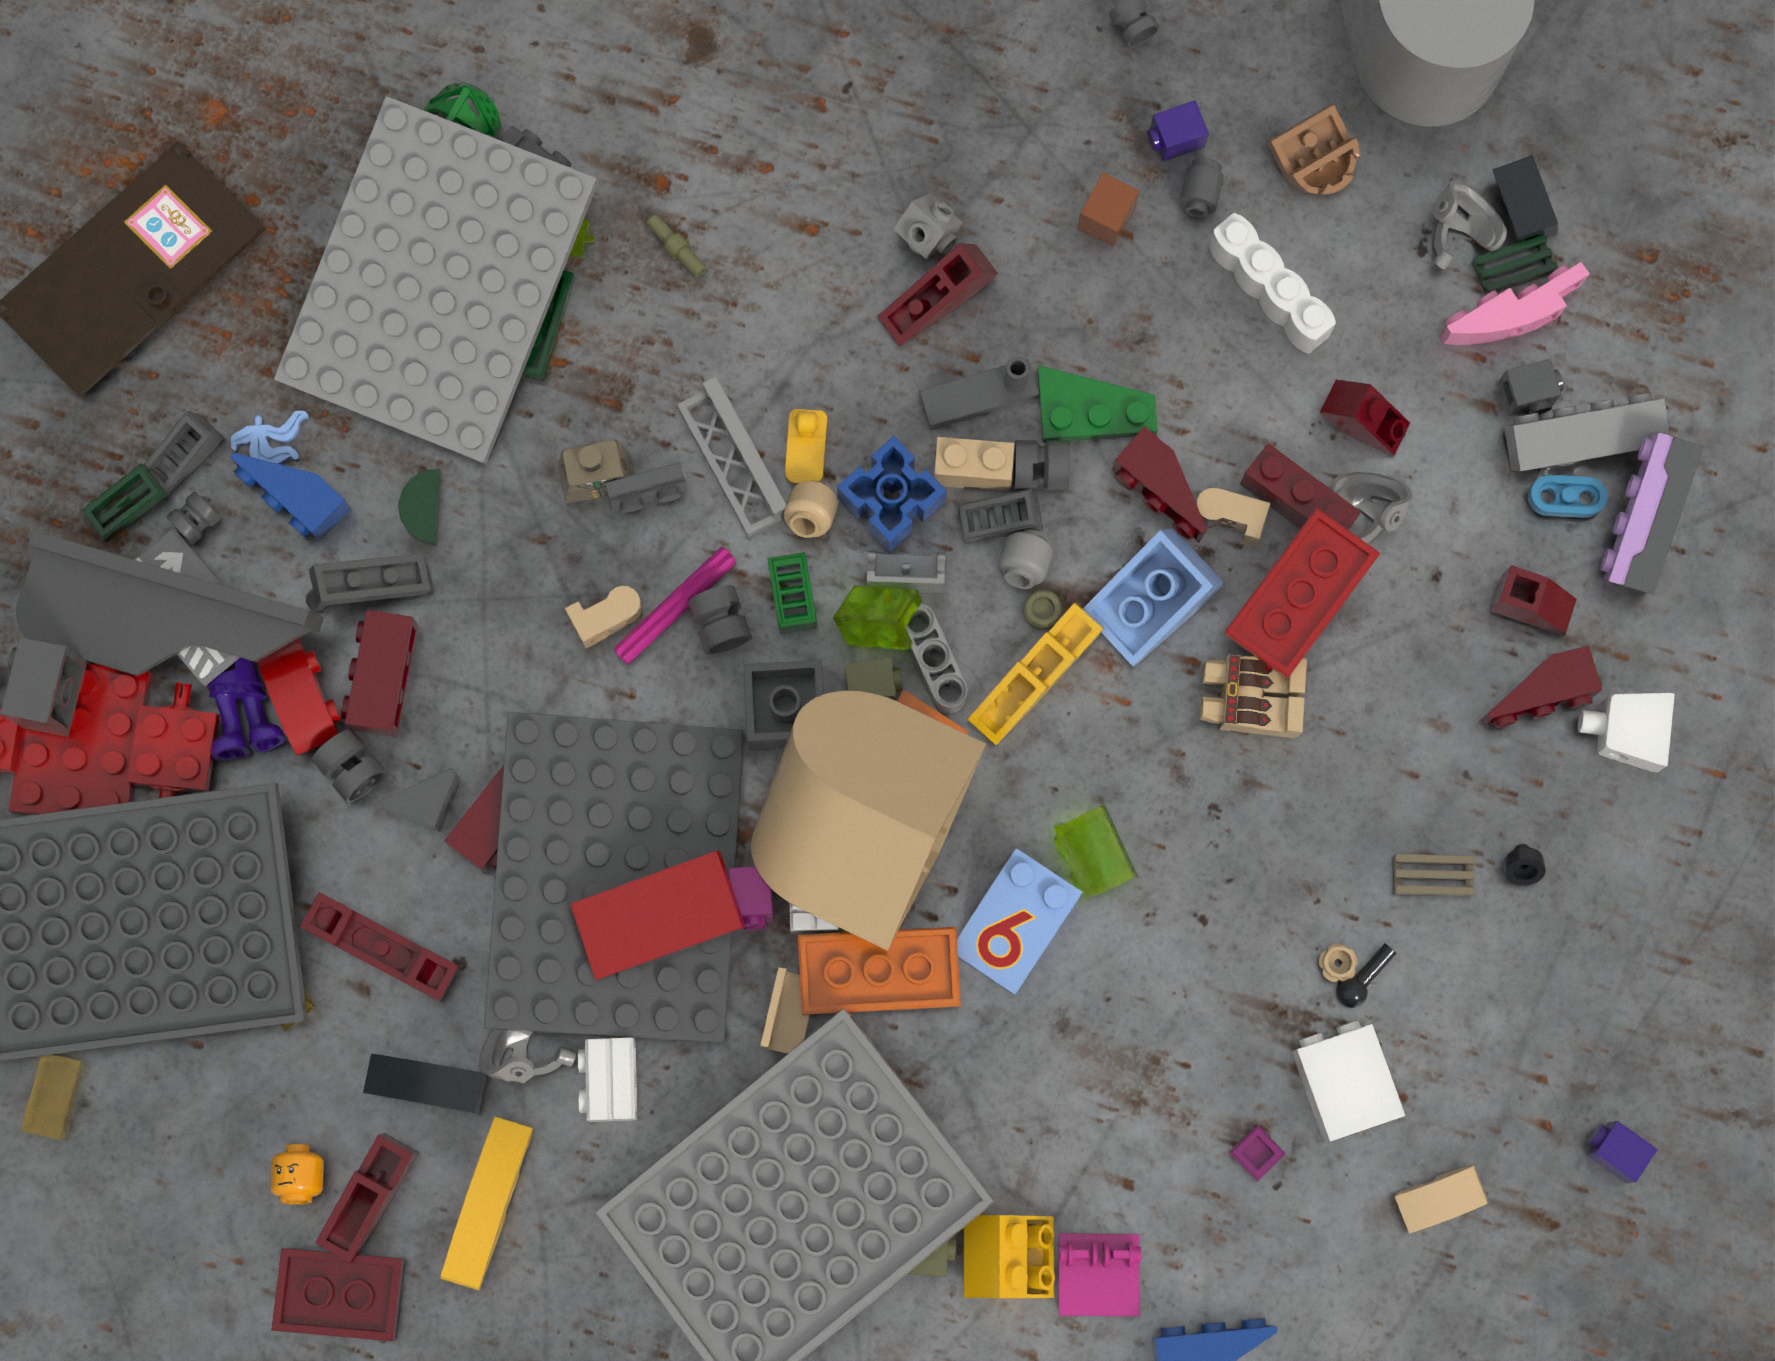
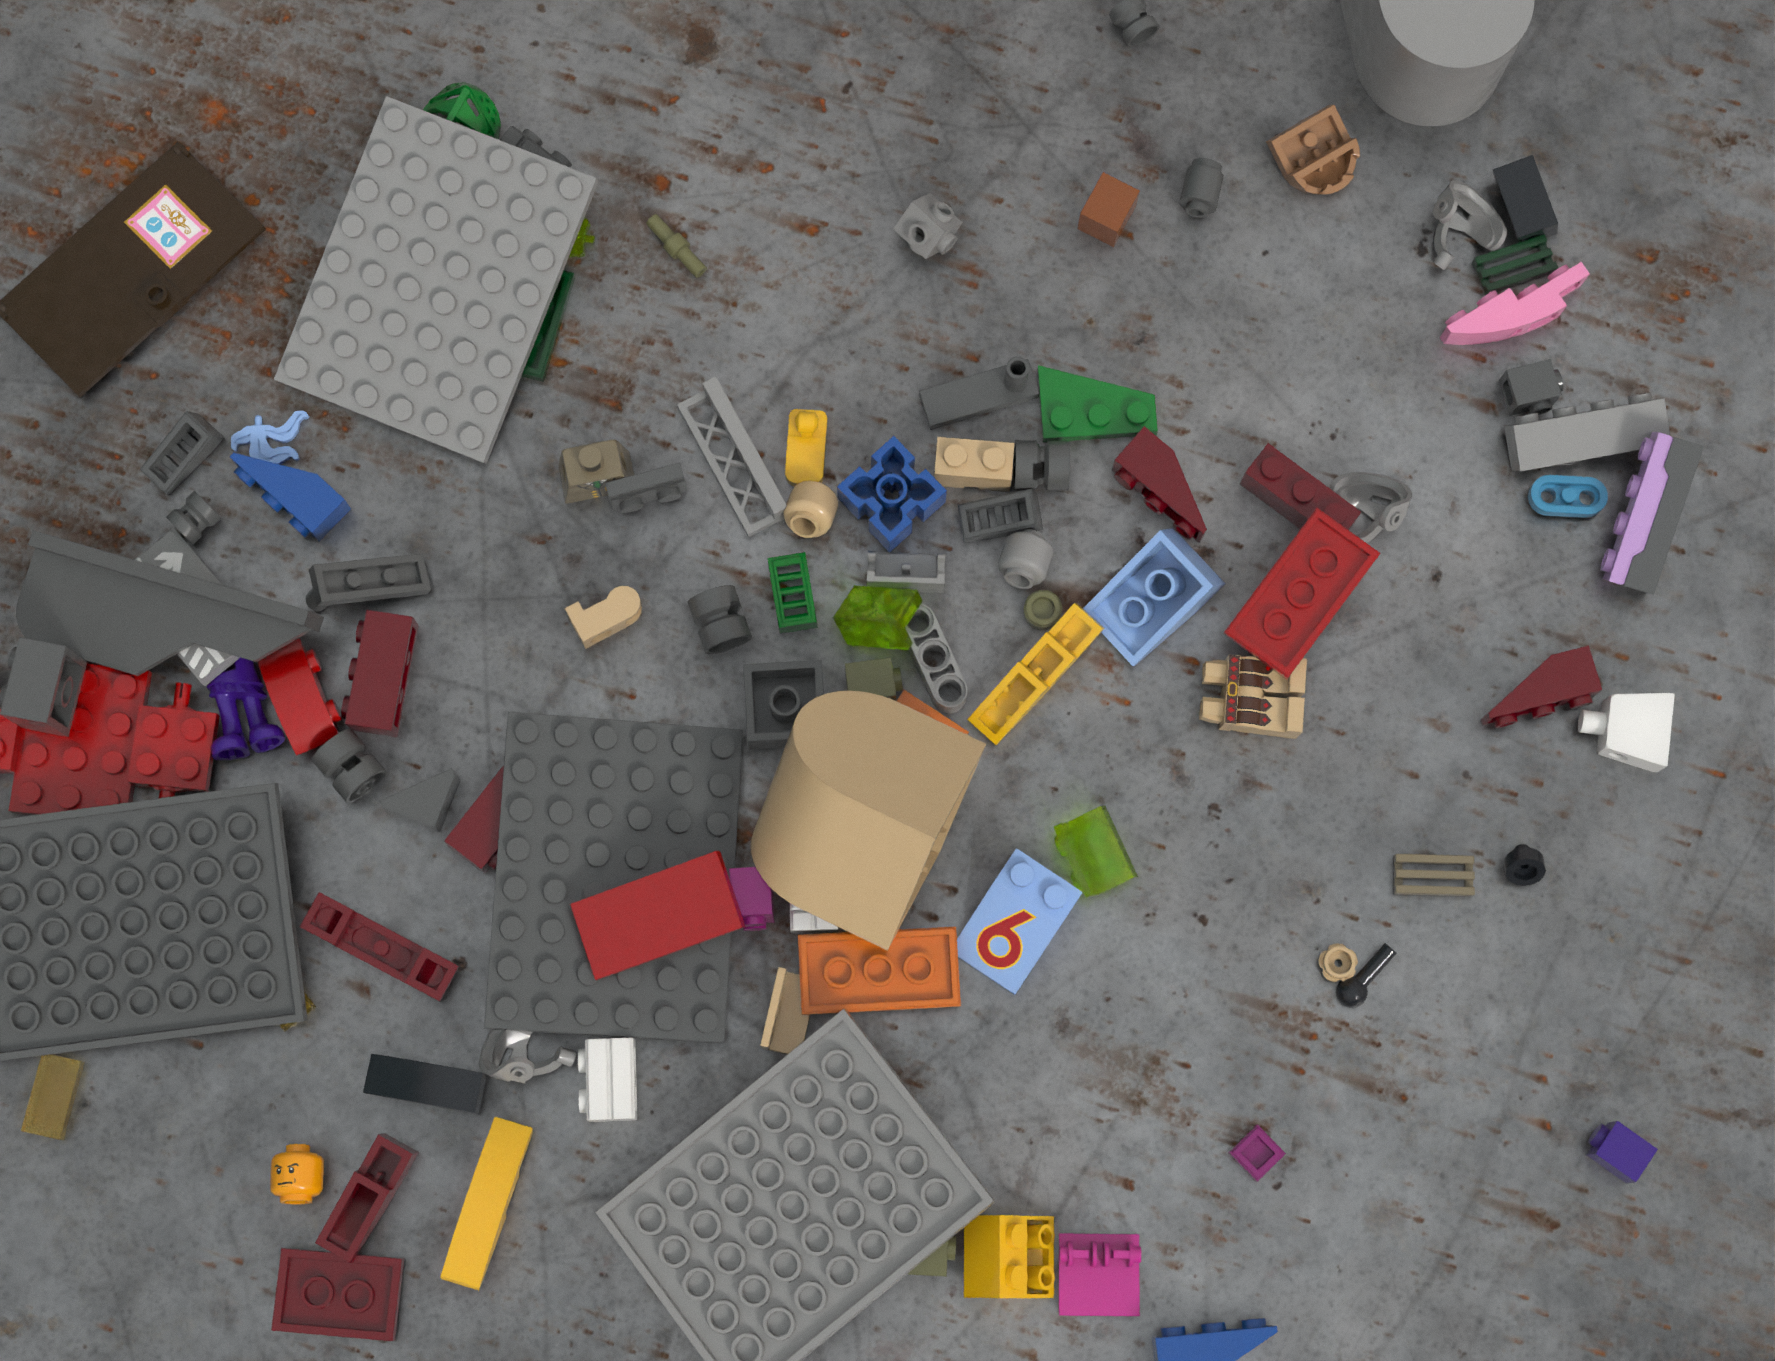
dark green tile [81,463,167,542] -> none
dark green tile [398,469,441,546] -> none
dark pink axle [614,547,736,664] -> none
dark red slope [878,243,998,346] -> none
dark purple brick [1147,100,1209,162] -> none
tan leg [1196,488,1270,547] -> none
white brick [1209,213,1336,354] -> none
white brick [1292,1020,1405,1143] -> none
dark red slope [1320,379,1410,456] -> none
tan slope [1395,1164,1488,1234] -> none
dark red slope [1490,565,1577,636] -> none

